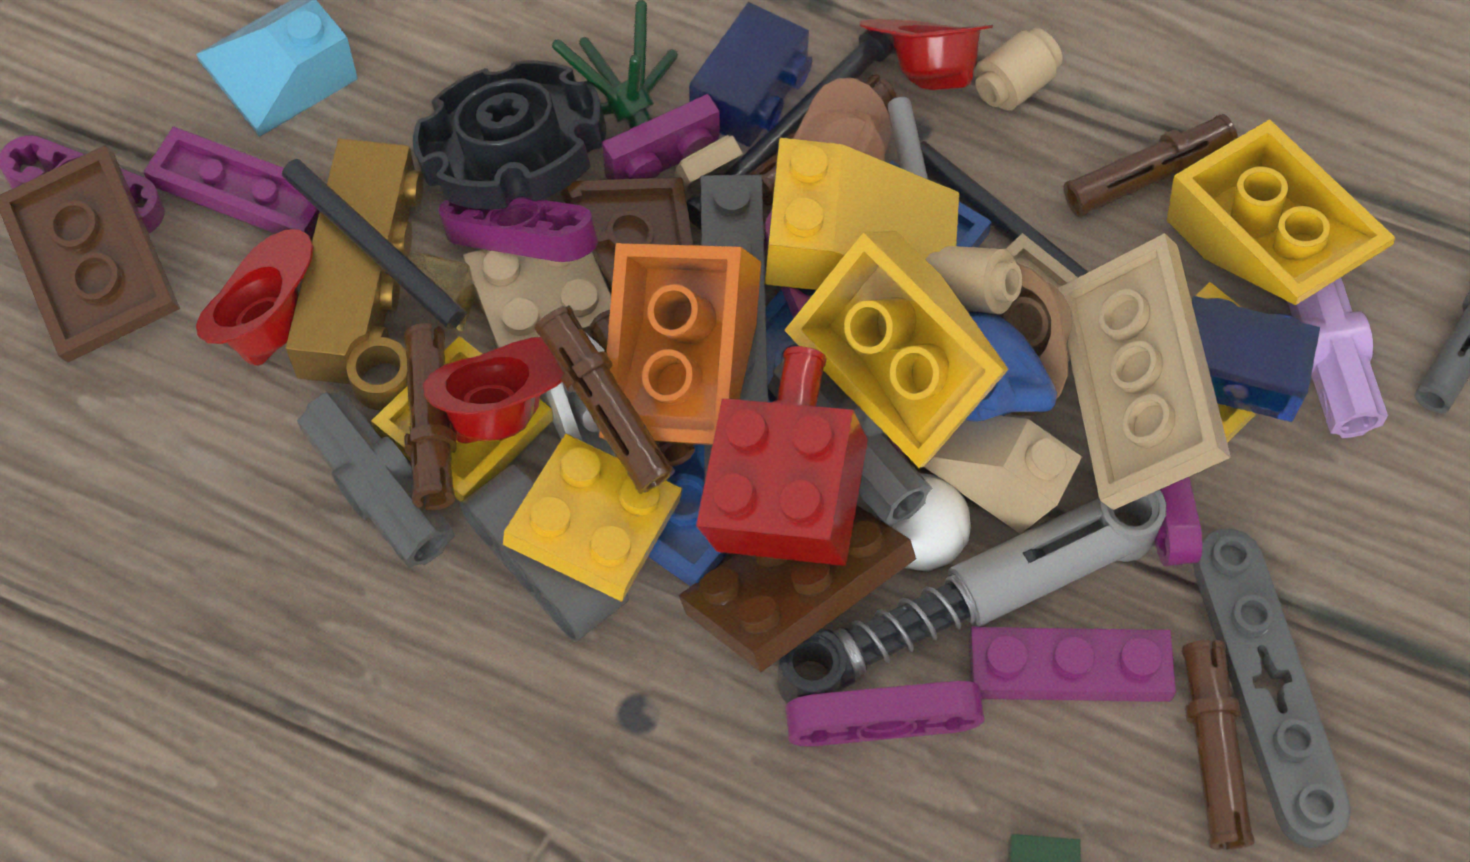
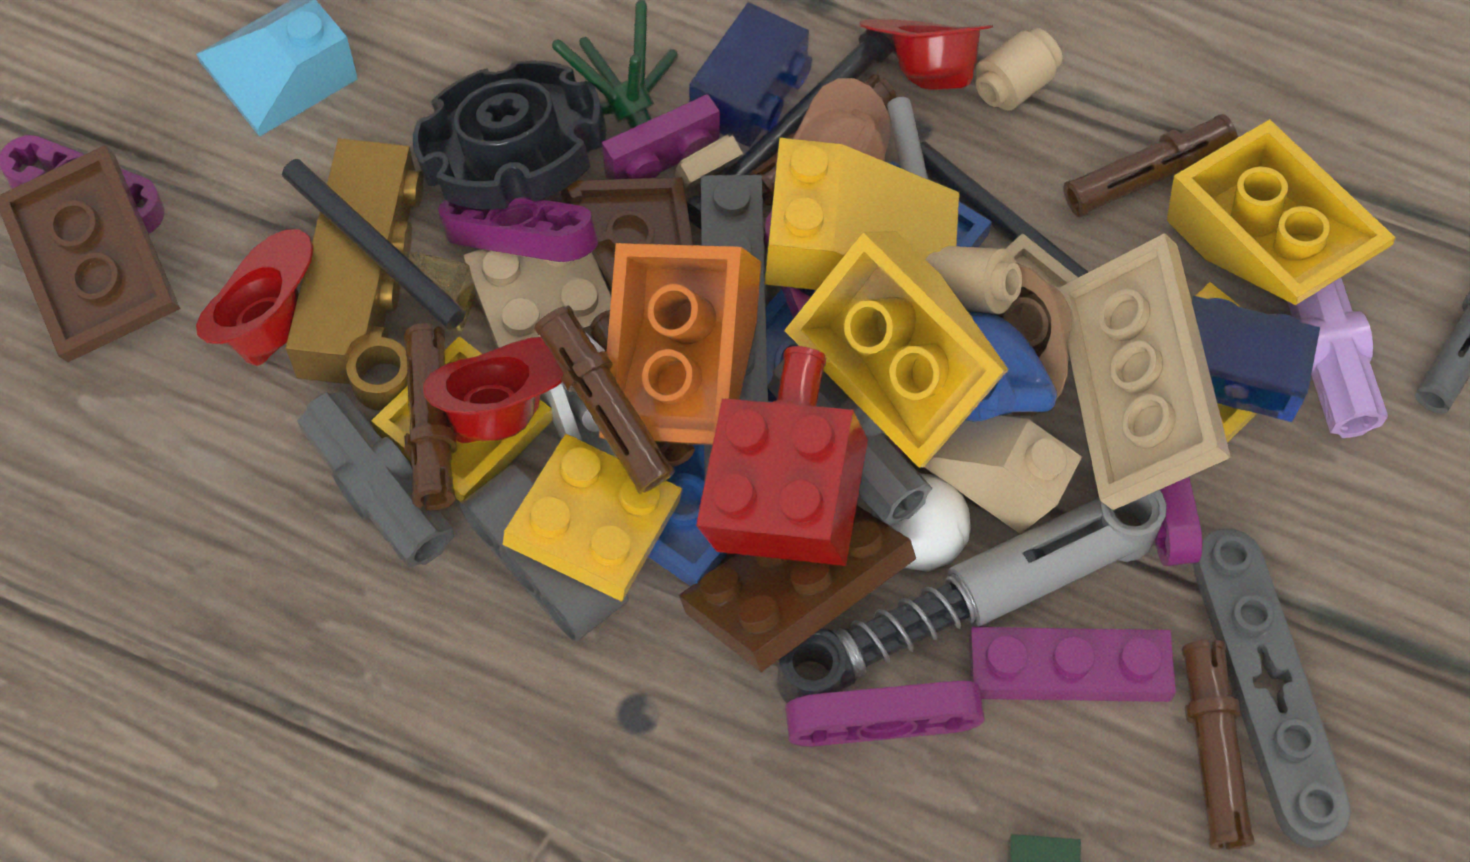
magenta plate [143,126,320,238] -> none

